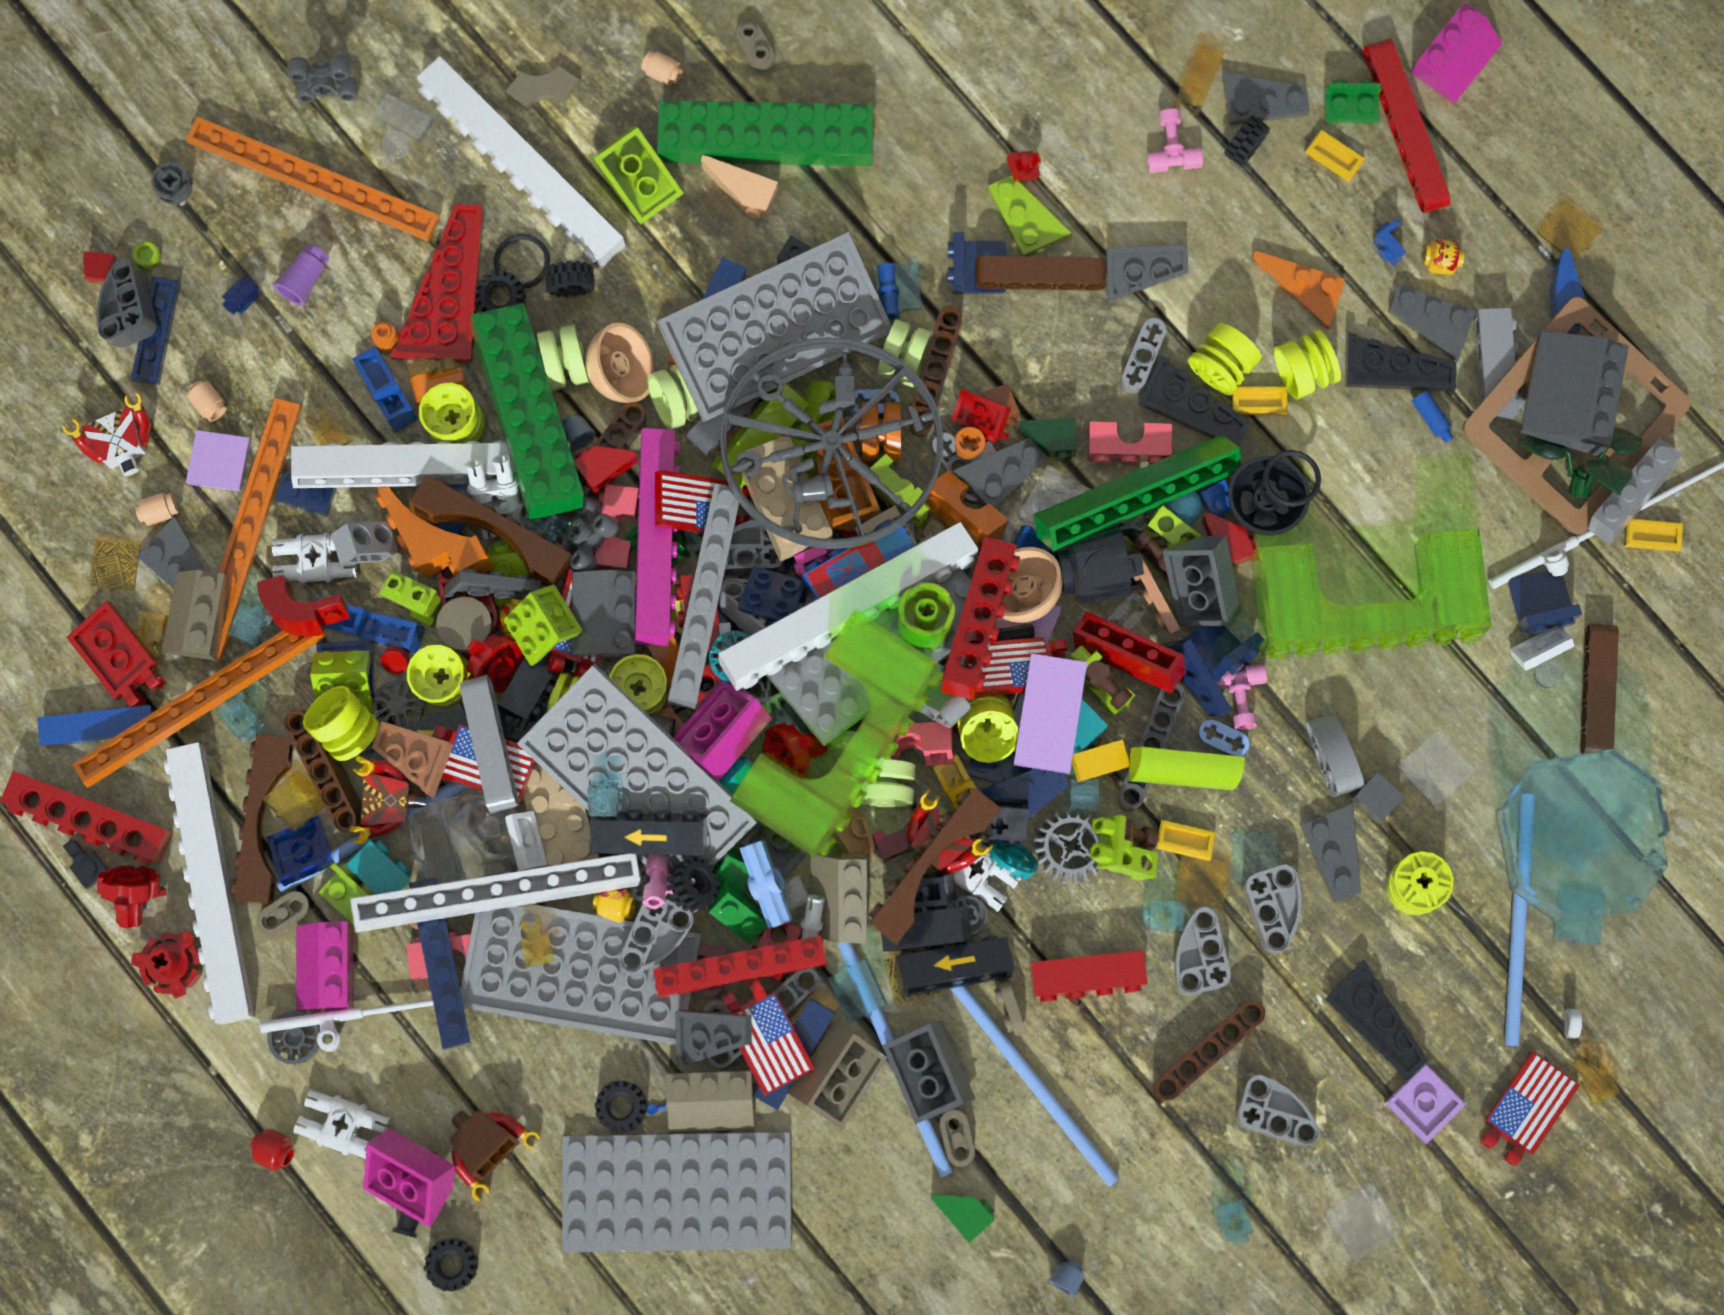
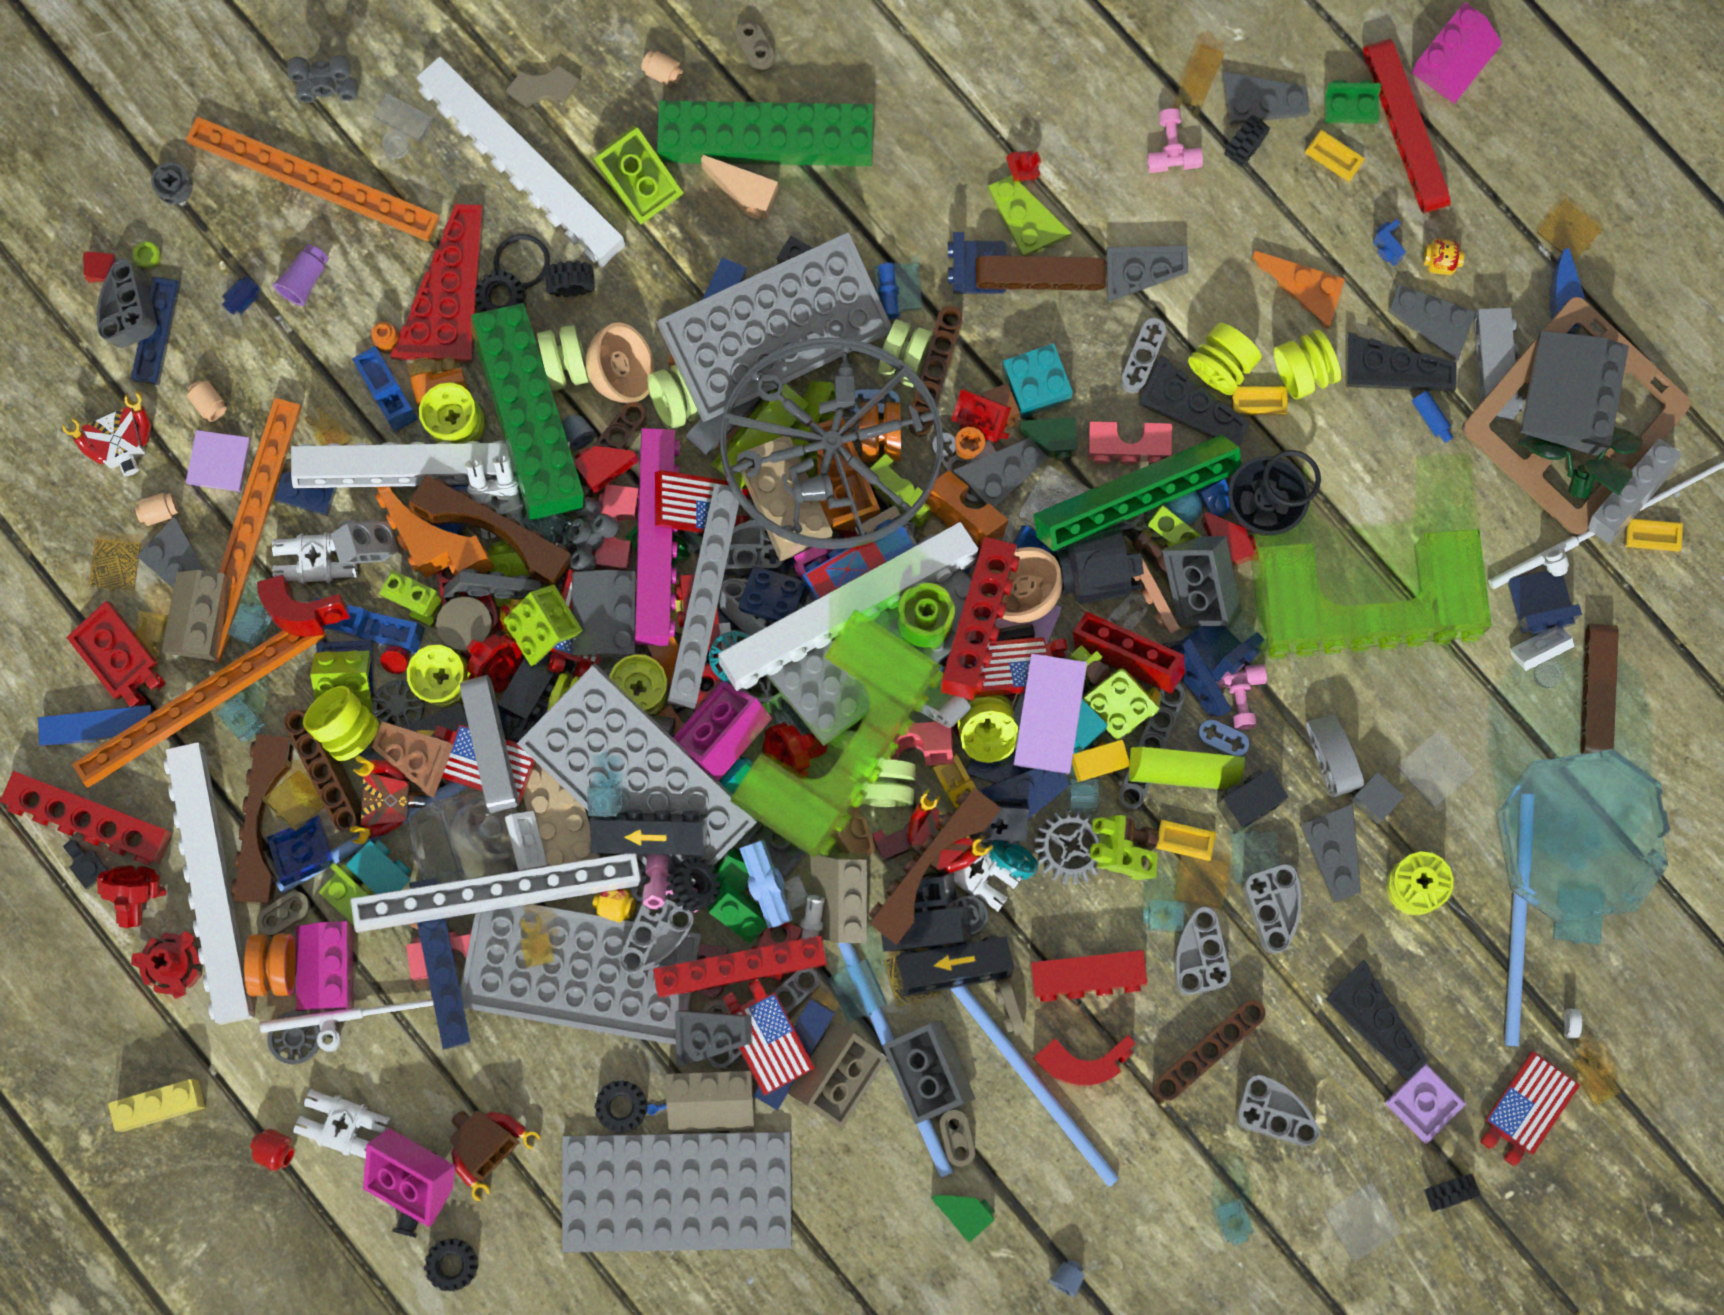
none -> light yellow brick [108,1079,206,1132]
none -> orange wheel [244,934,296,996]
none -> teal brick [1001,343,1073,419]
none -> red arch [1033,1035,1136,1086]
none -> lime bracket [1083,669,1162,740]
none -> black brick [1217,769,1289,834]
none -> black tyre [1424,1173,1481,1212]

